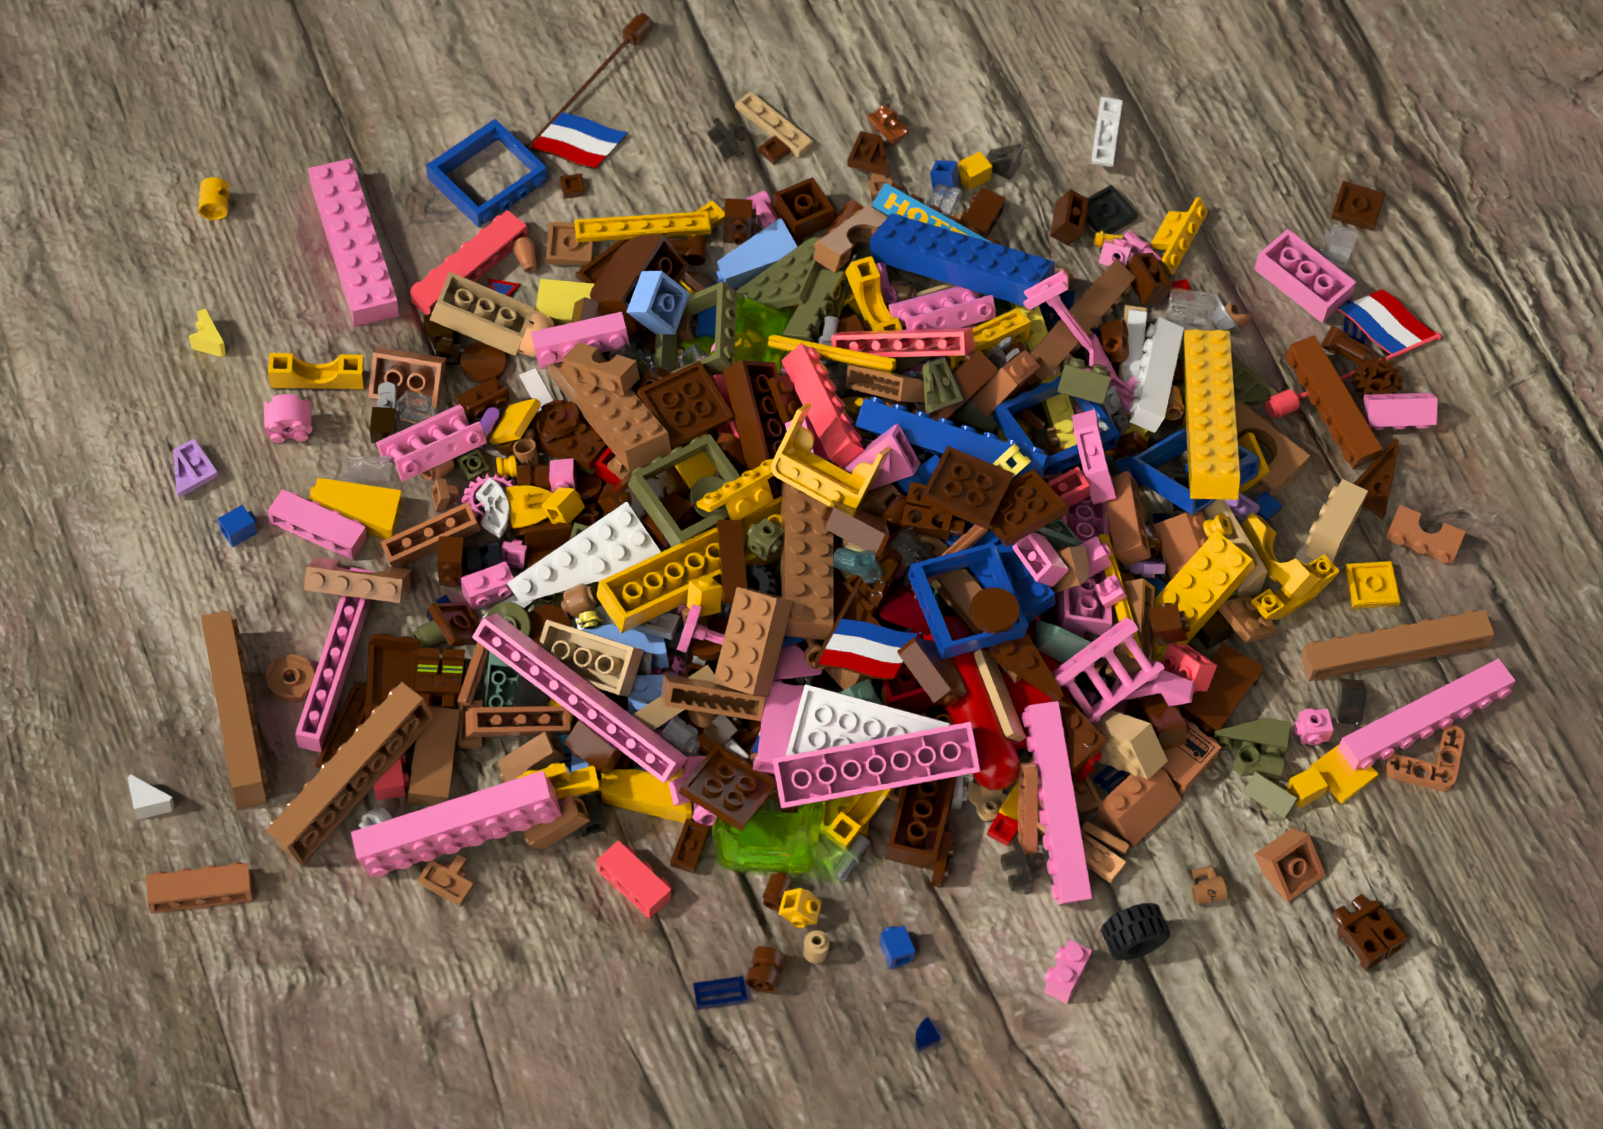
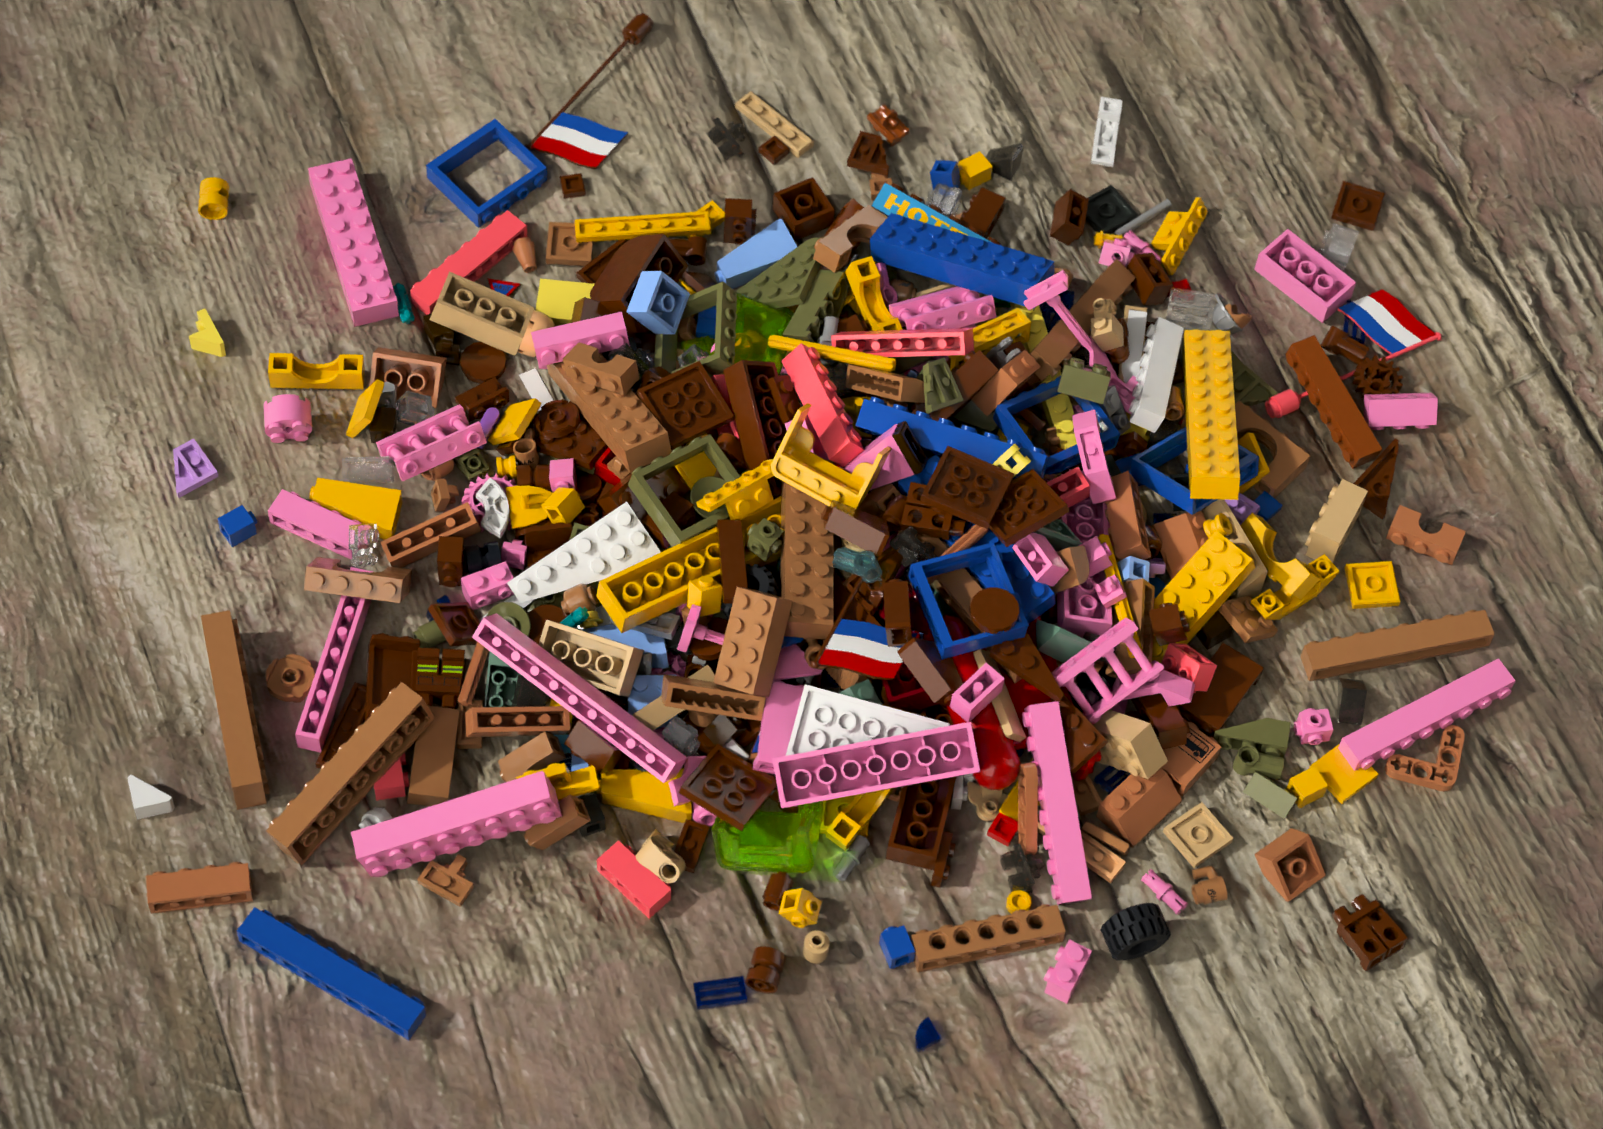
bright pink piece [745,191,779,230] -> none
none -> blue brick [237,907,426,1041]
none -> yellow tile [346,379,385,438]
none -> clear plate [349,523,379,568]
none -> teal axle [393,283,415,324]
none -> teal axle [560,607,589,628]
none -> tan piece [636,829,685,883]
none -> reddish brown slope [883,579,912,647]
none -> dark brown tile [892,421,928,474]
none -> medium nougat brick [911,904,1066,972]
none -> bright pink brick [950,663,1005,722]
none -> yellow tile [1006,890,1032,914]
none -> tan brick [1091,298,1124,352]
none -> light grey bar [1115,199,1172,236]
none -> light blue brick [1117,556,1150,582]
none -> bright pink pin [1141,869,1188,915]
none -> tan plate [1163,802,1233,868]

